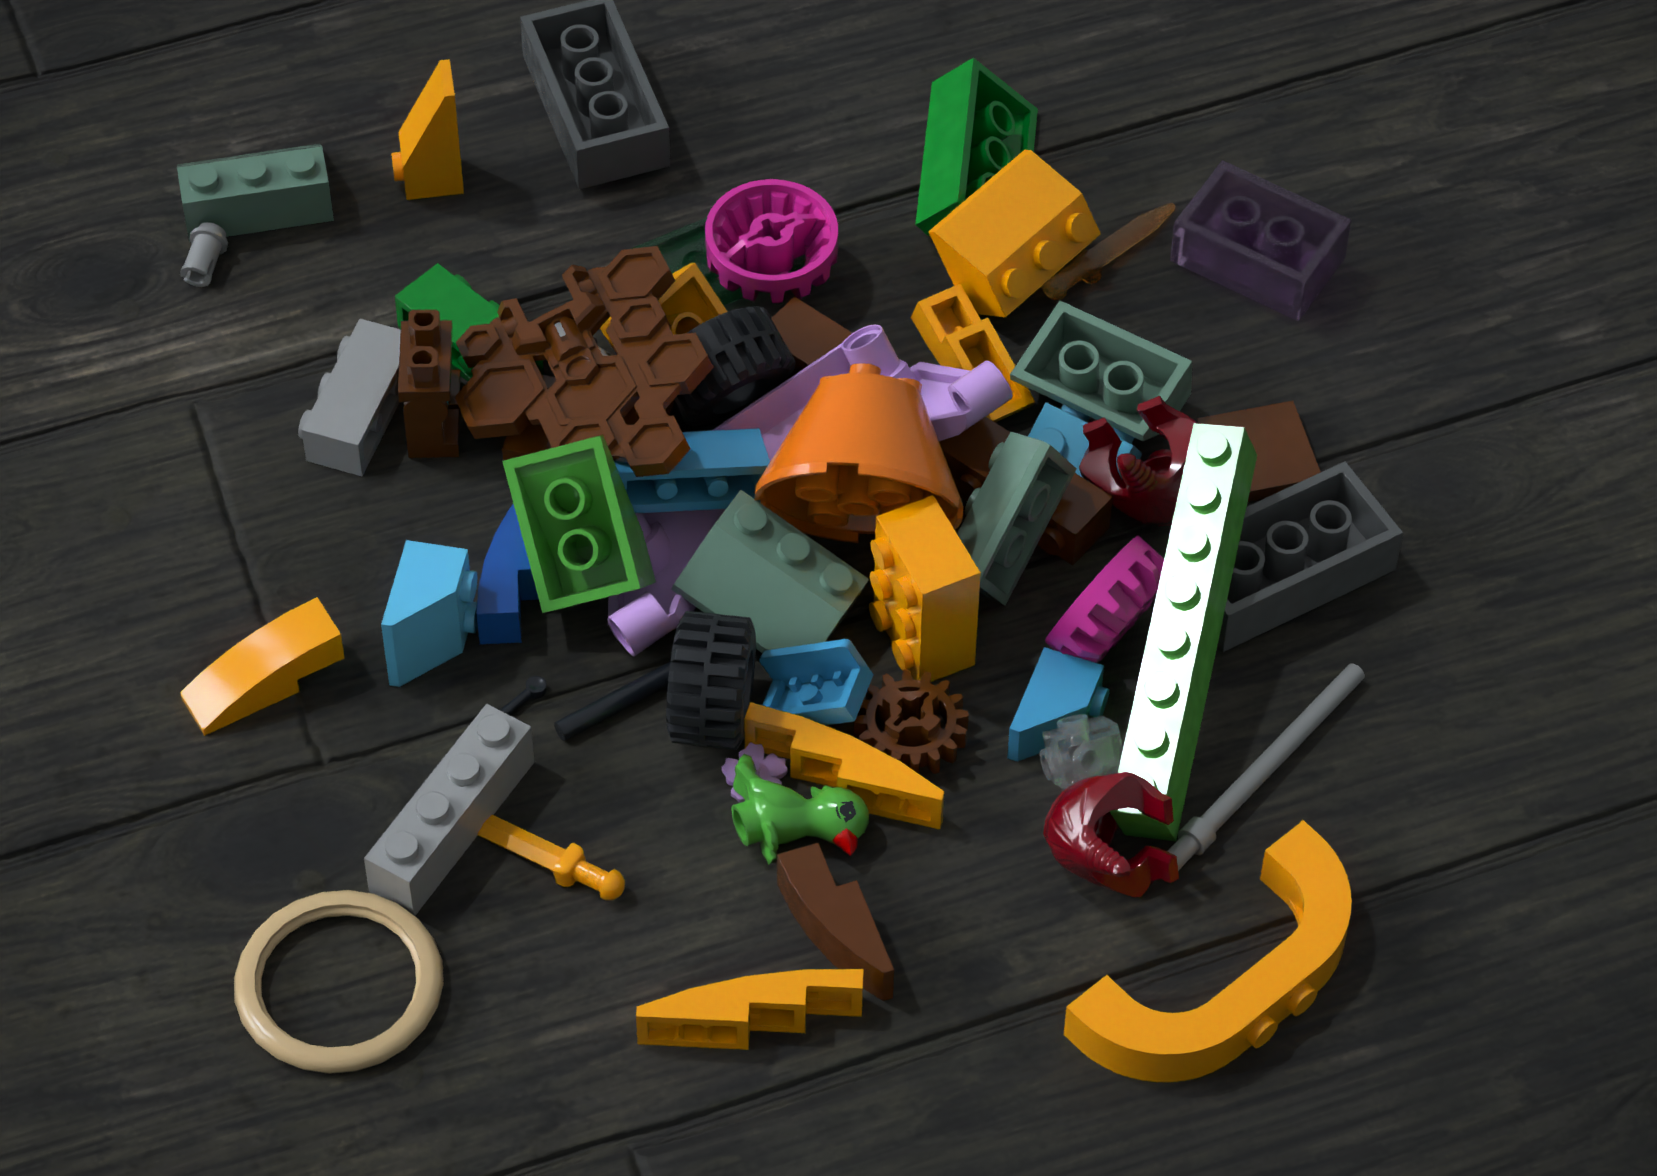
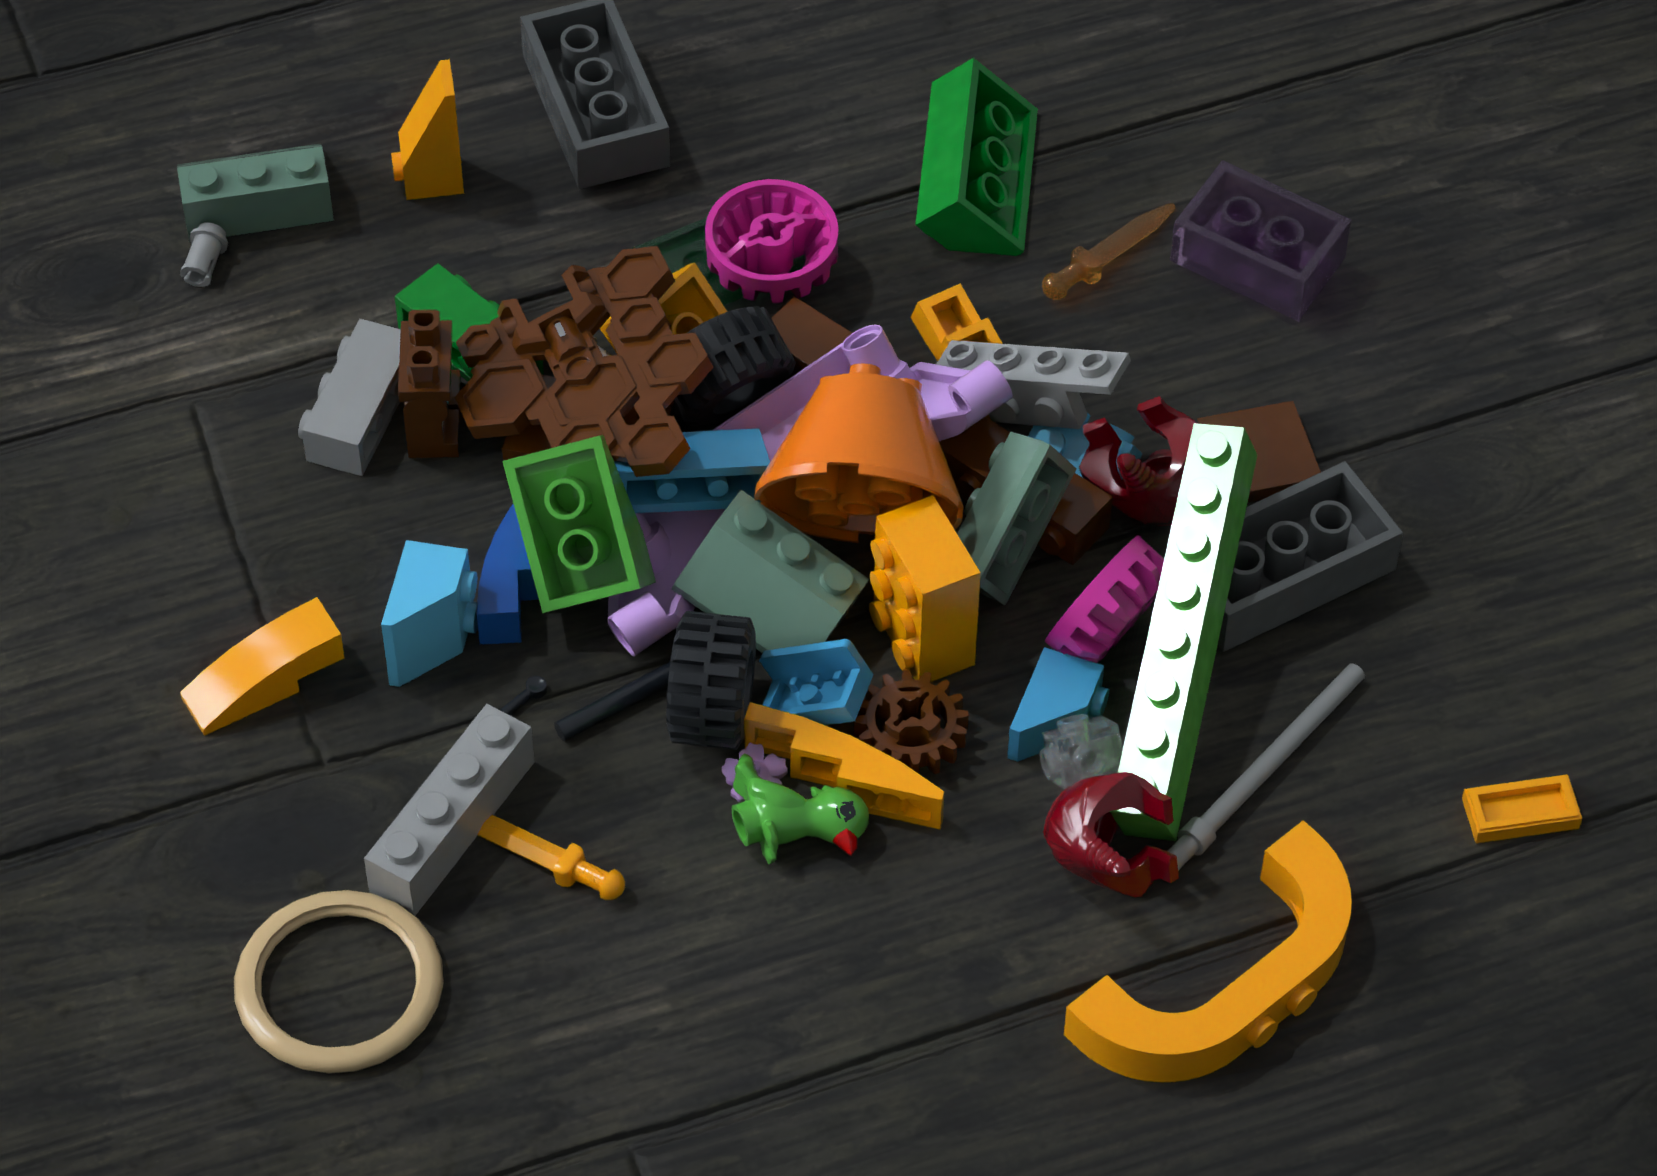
light orange slope [636,969,864,1050] -> none
reddish brown slope [777,843,894,1001] -> none
light orange slope [928,150,1101,317] -> none
sand green slope [1010,301,1192,441] -> none
none -> light grey bracket [936,340,1131,429]
none -> light orange tile [1462,774,1582,843]

